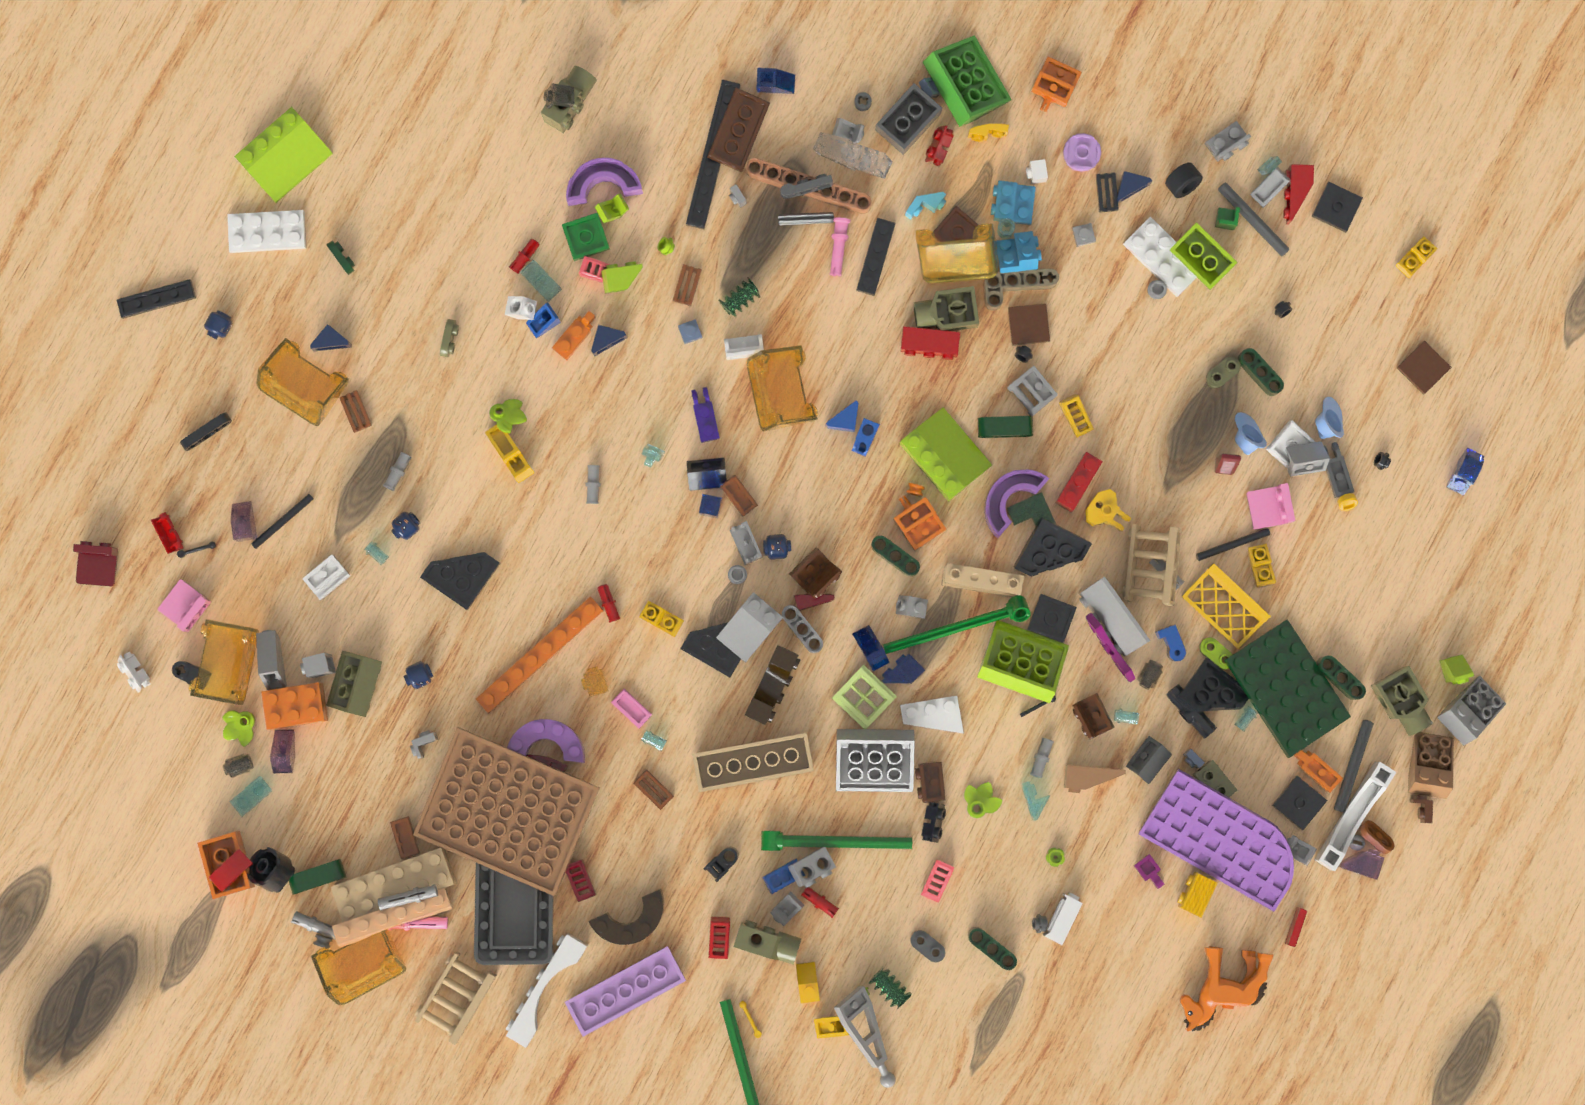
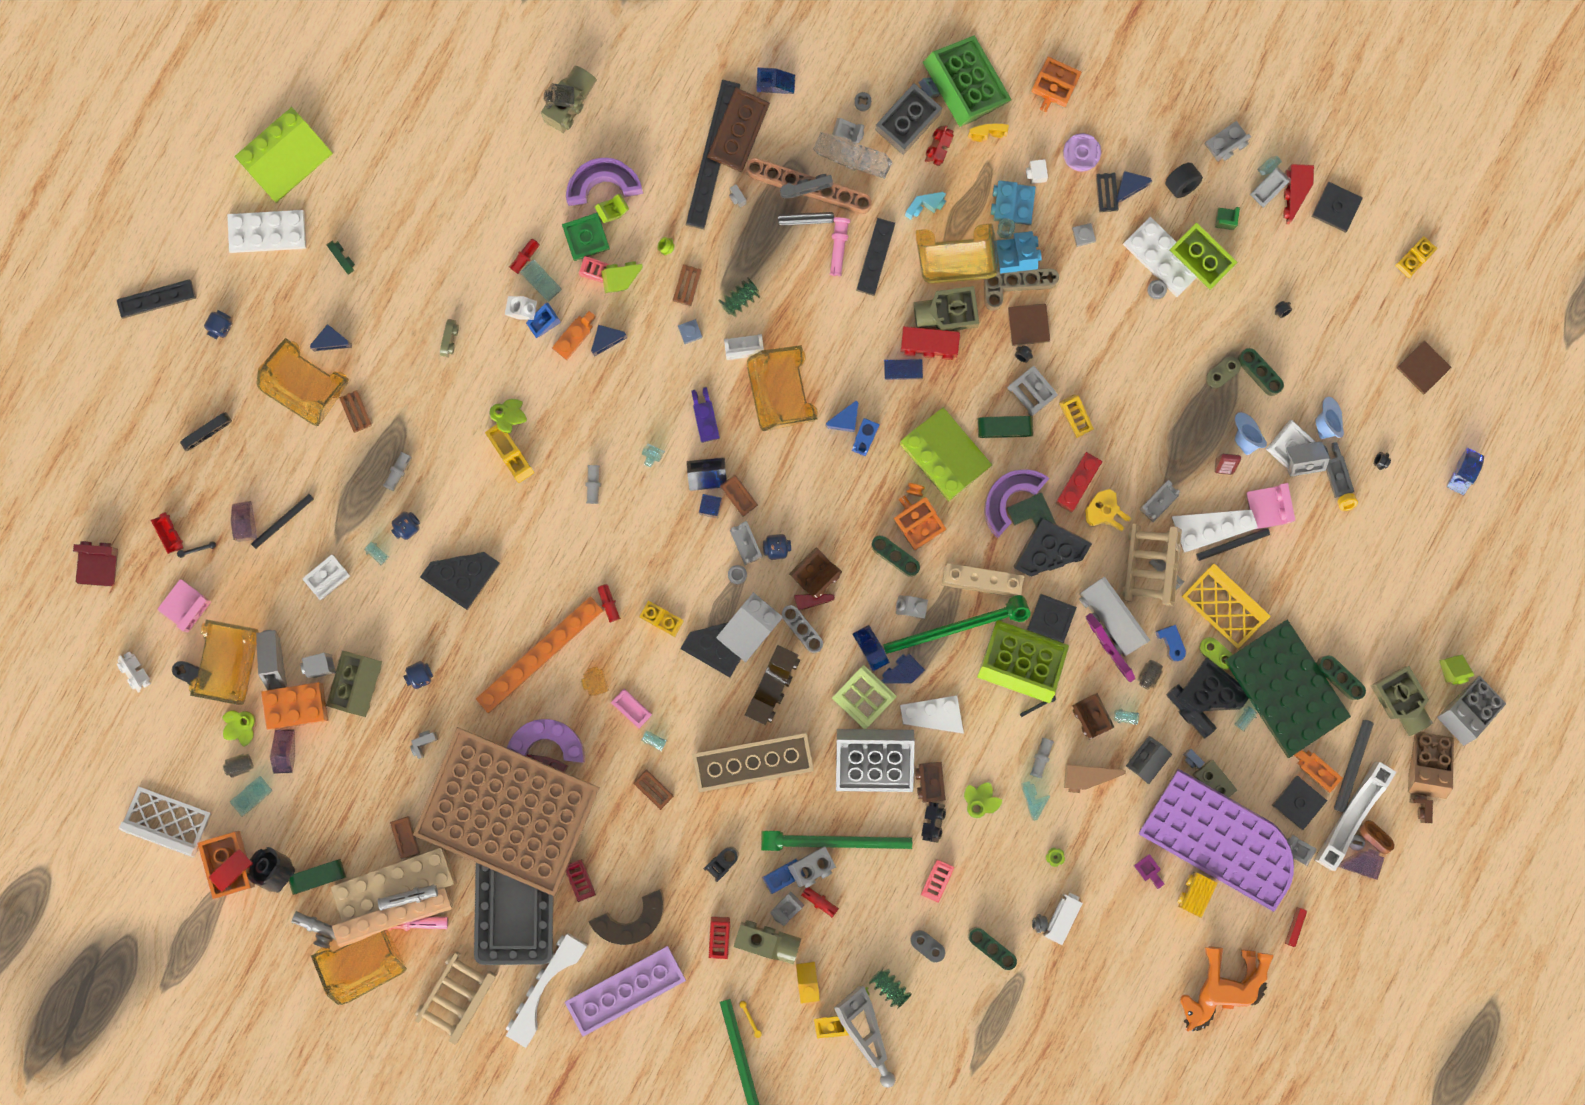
reddish brown tile [931,206,985,259] -> none
dark grey axle [1218,182,1289,256] -> none
yellow slope [1248,543,1276,588] -> none
none -> white fence [119,786,211,858]
none -> clear blue plate [884,359,923,380]
none -> light grey hinge [1139,480,1180,522]
none -> white wing [1172,510,1258,553]

